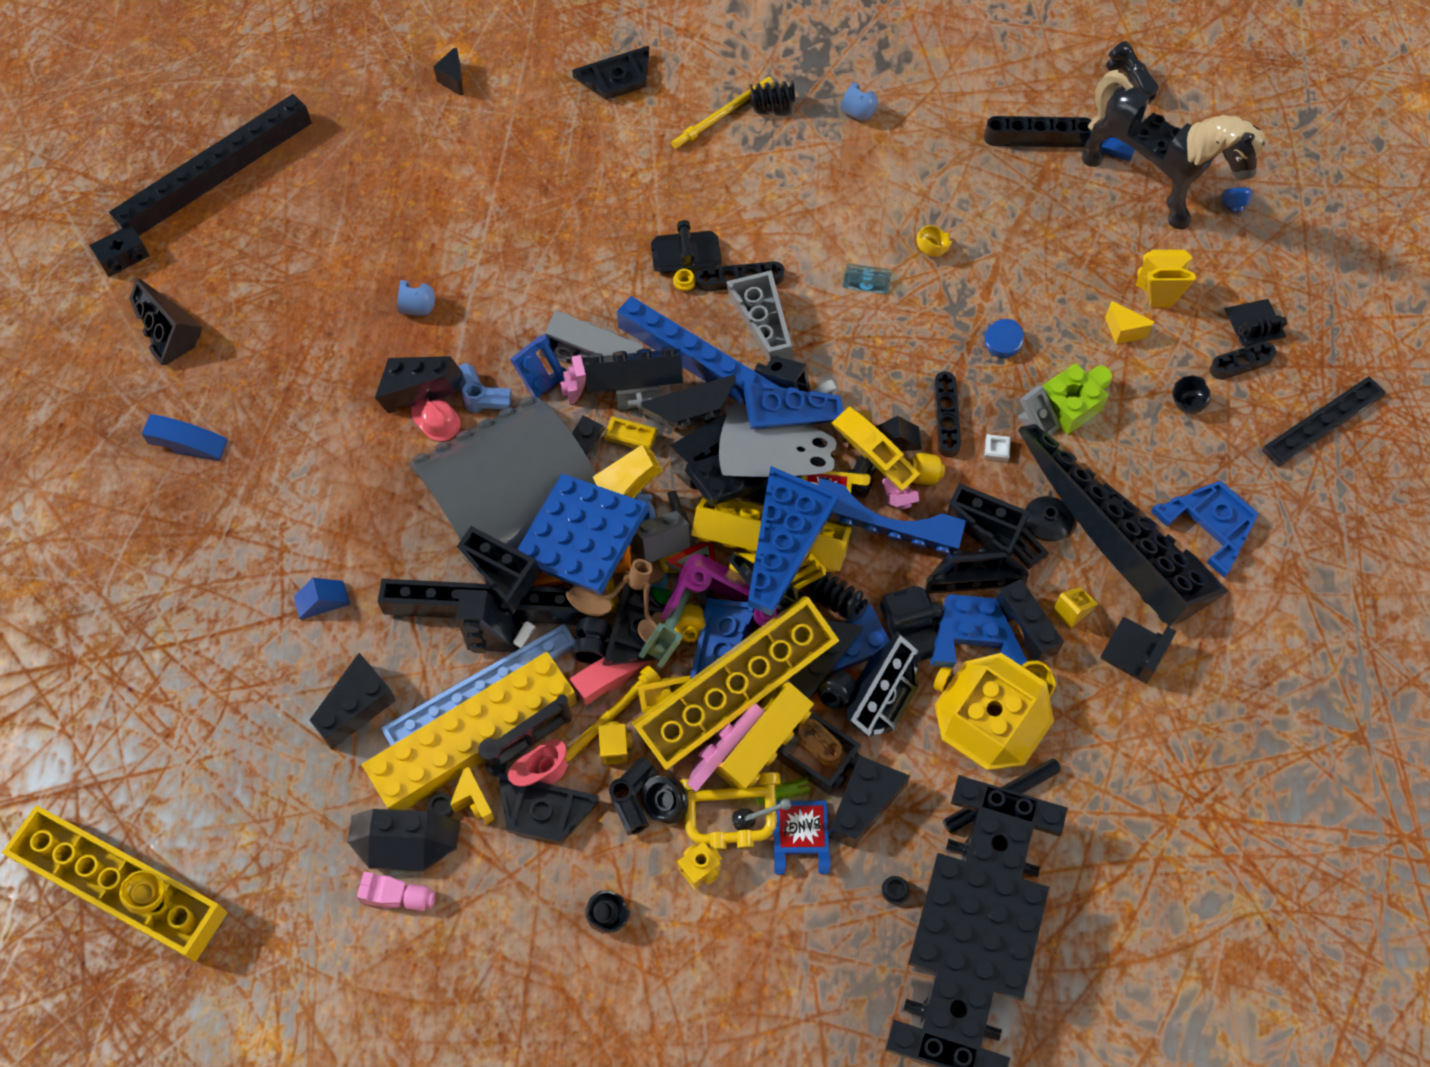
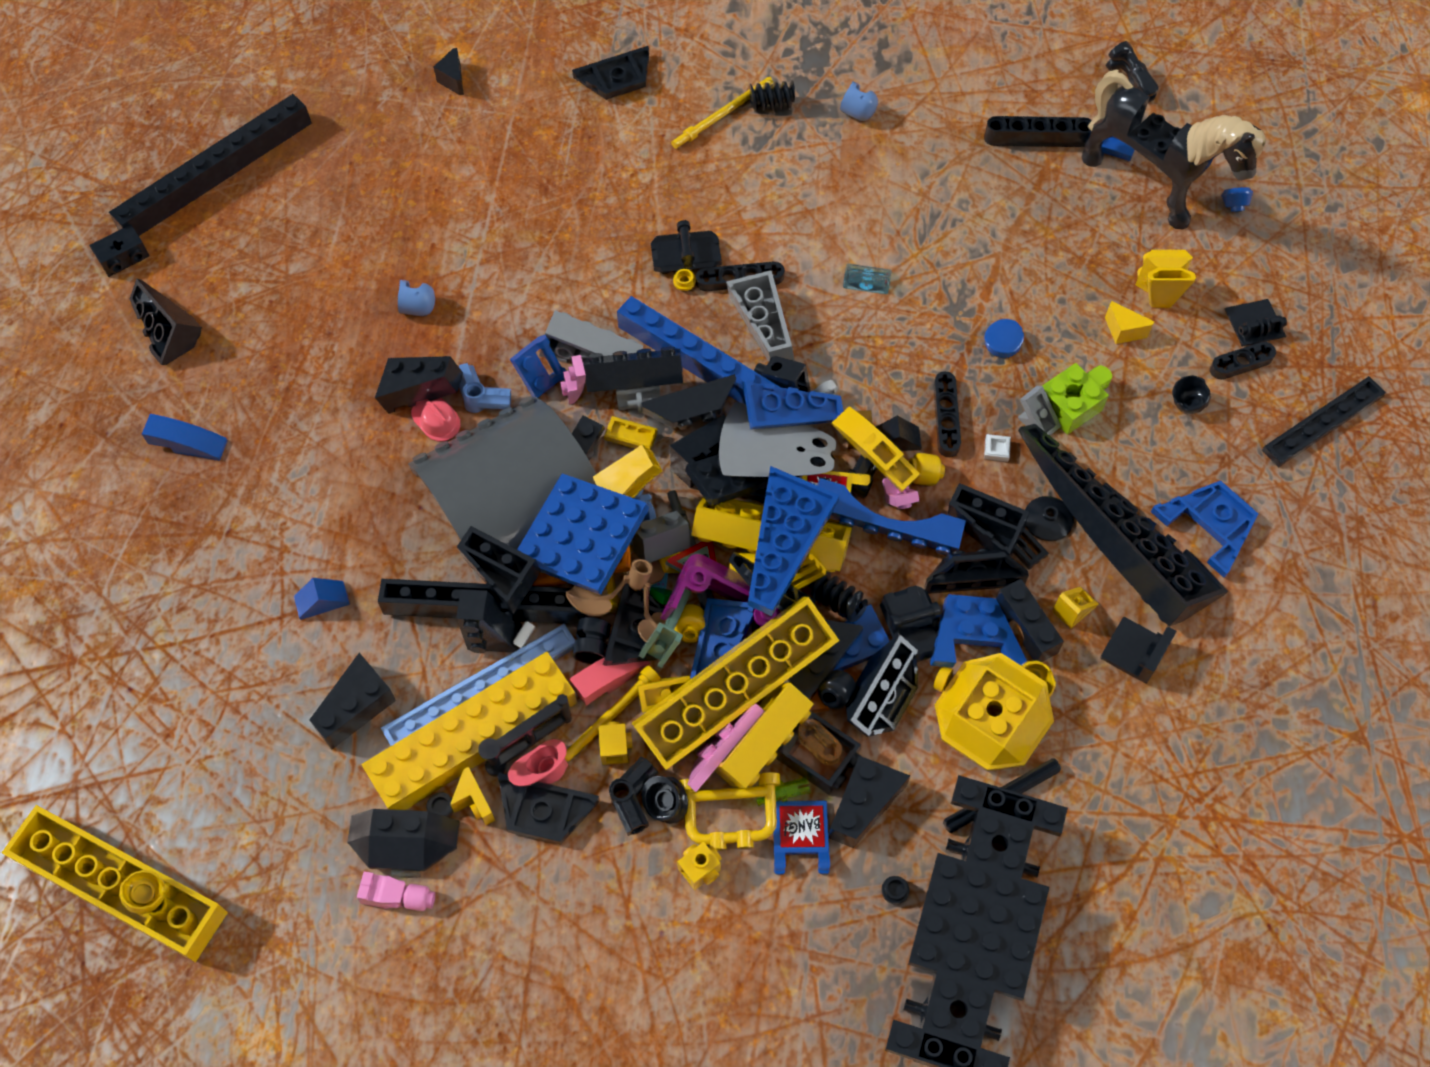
black hair [585,890,630,934] -> none
hinge [732,799,791,831] -> none
yellow hair [916,225,953,257] -> none

